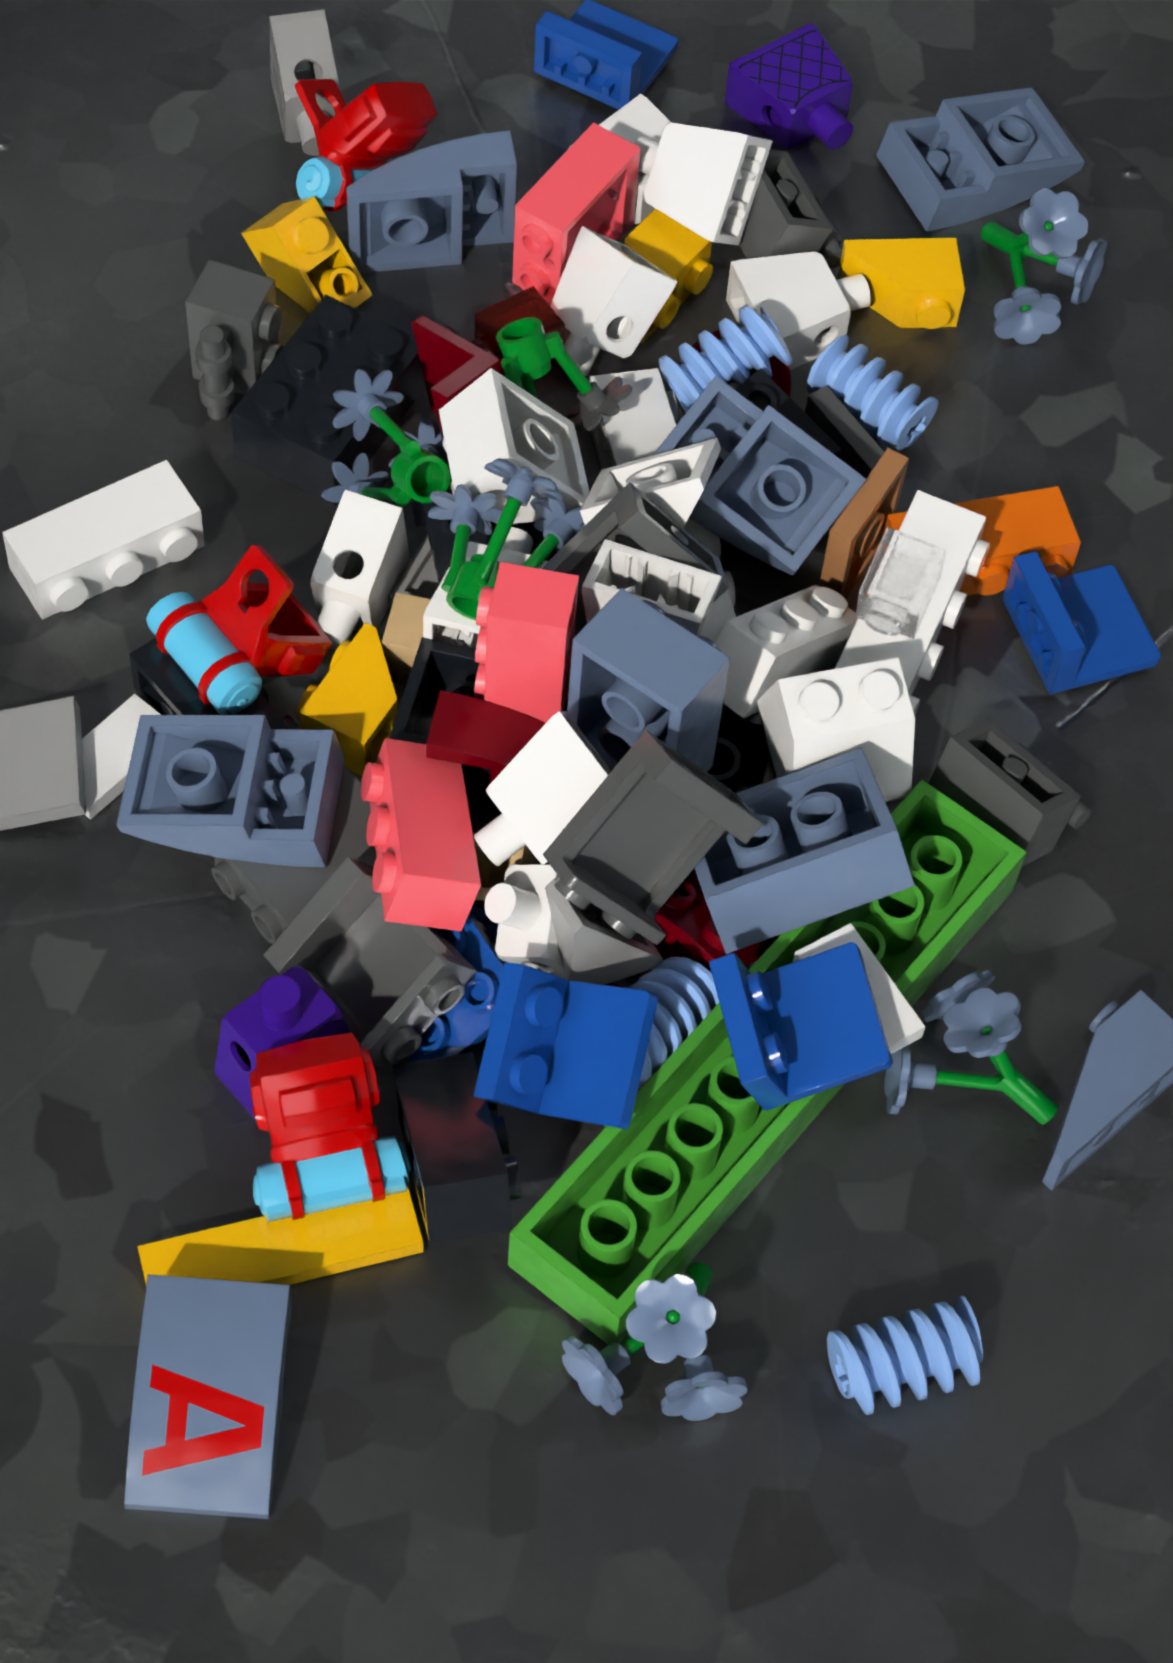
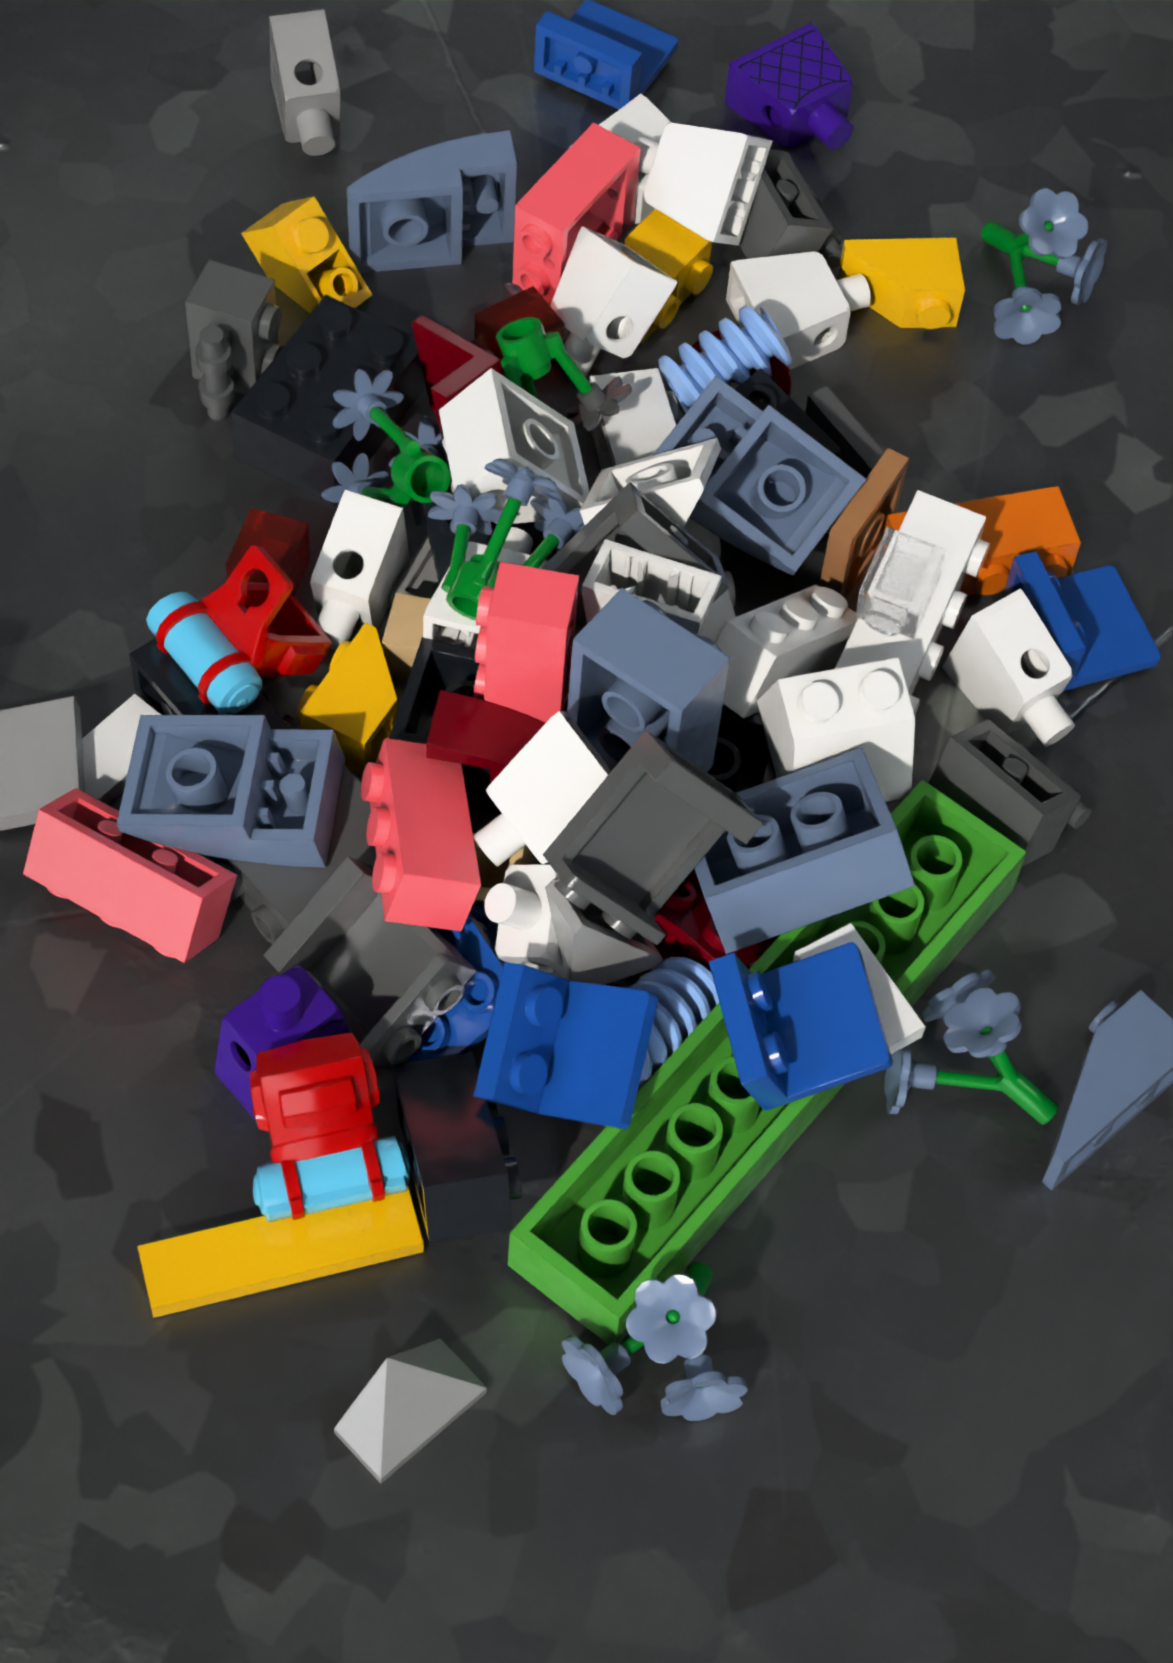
white brick [2,460,205,620] -> none
sand blue slope [124,1274,292,1519] -> none
red piece [295,79,438,212] -> none
light blue piece [807,334,939,452] -> none
light blue piece [827,1296,983,1415] -> none
sand blue slope [876,87,1085,232] -> none
none -> coral brick [23,788,237,963]
none -> clear red brick [226,508,310,596]
none -> light grey slope [334,1339,487,1484]
none -> white torso [942,588,1075,747]

